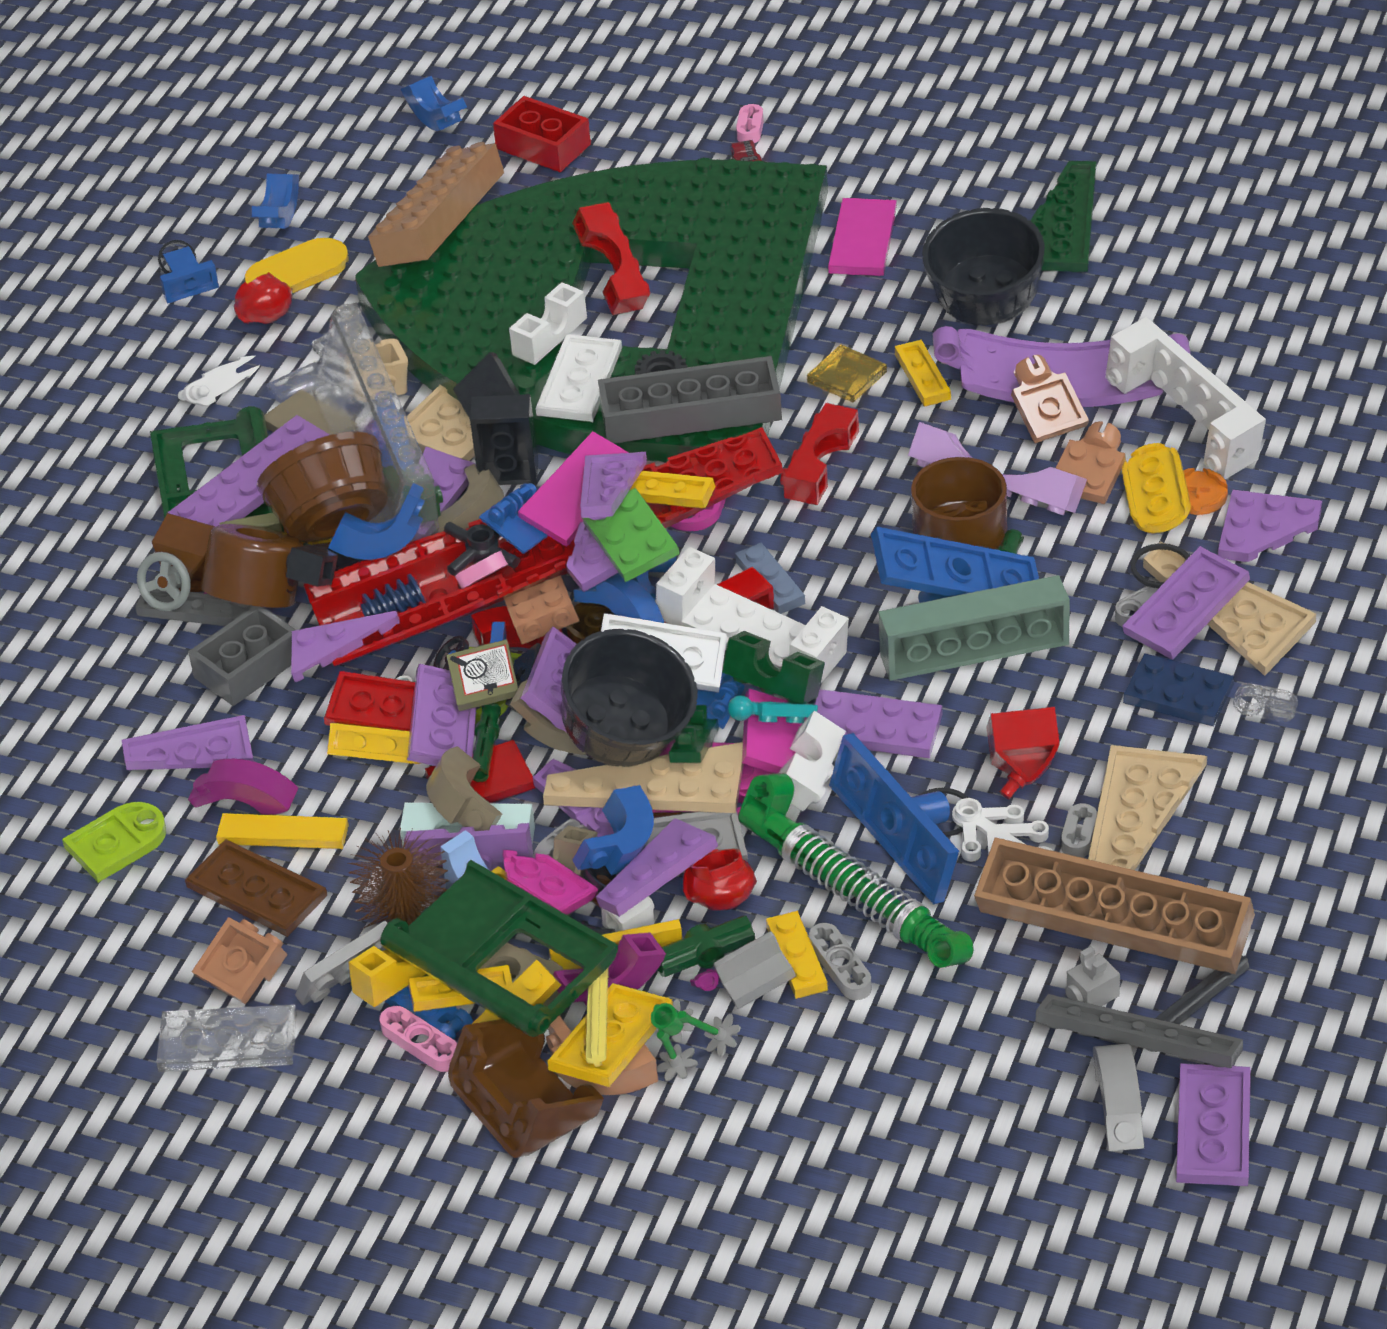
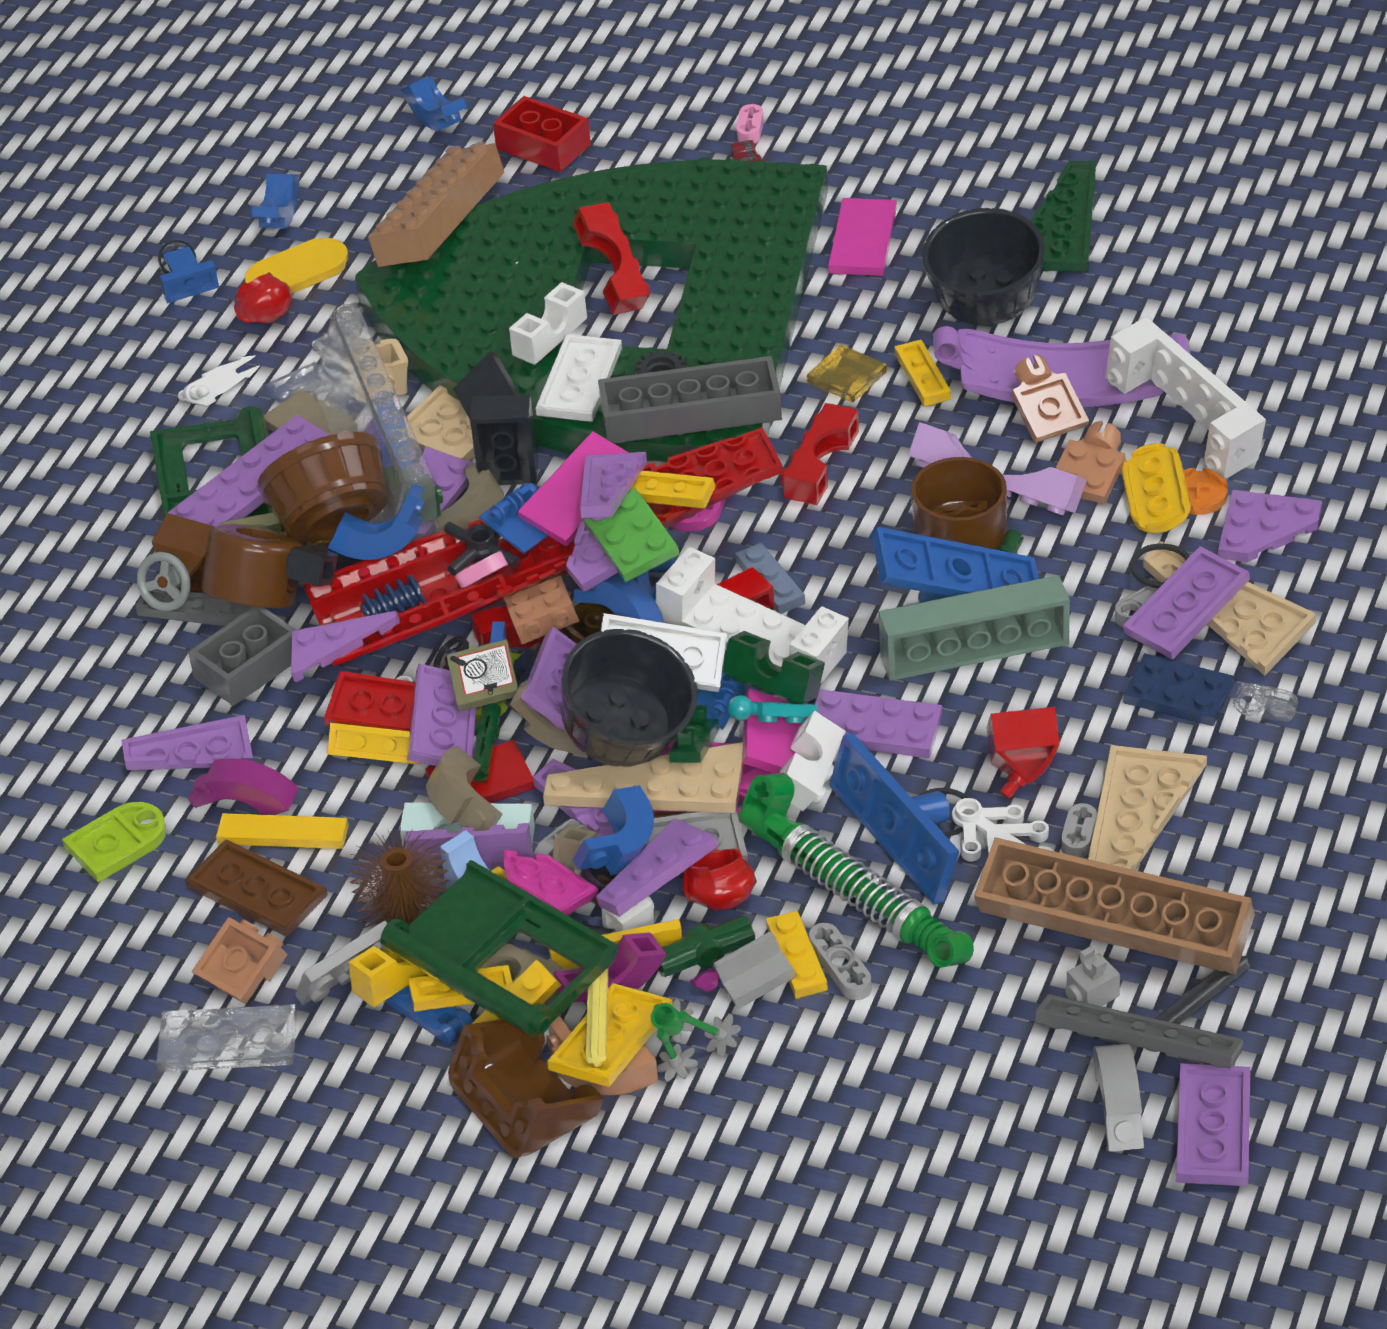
bright pink beam [380,1006,457,1072] -> none

